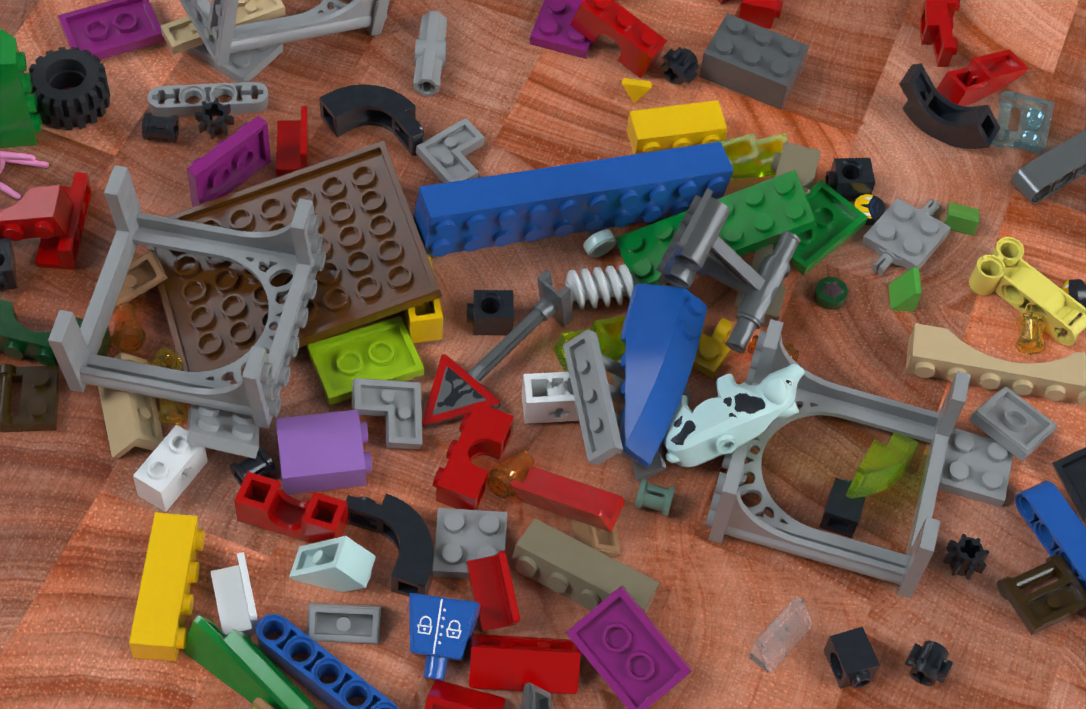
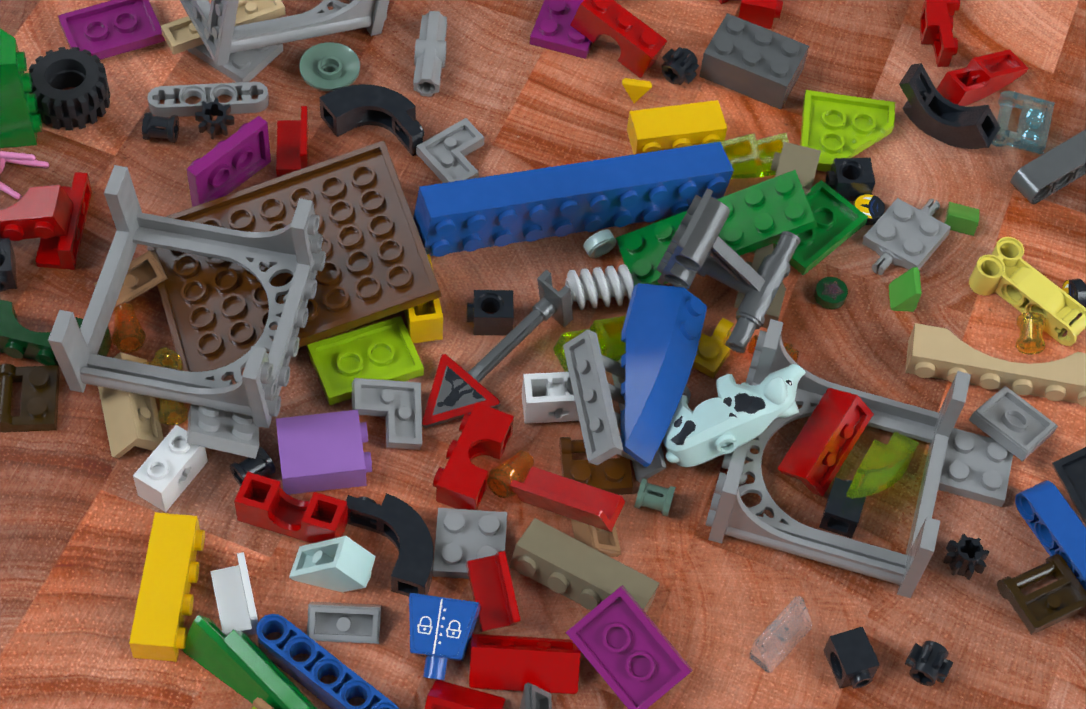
none -> sand green dish [299,42,360,91]
none -> reddish brown plate [559,437,633,495]
none -> red panel [778,388,874,497]
none -> lime plate [800,90,895,172]

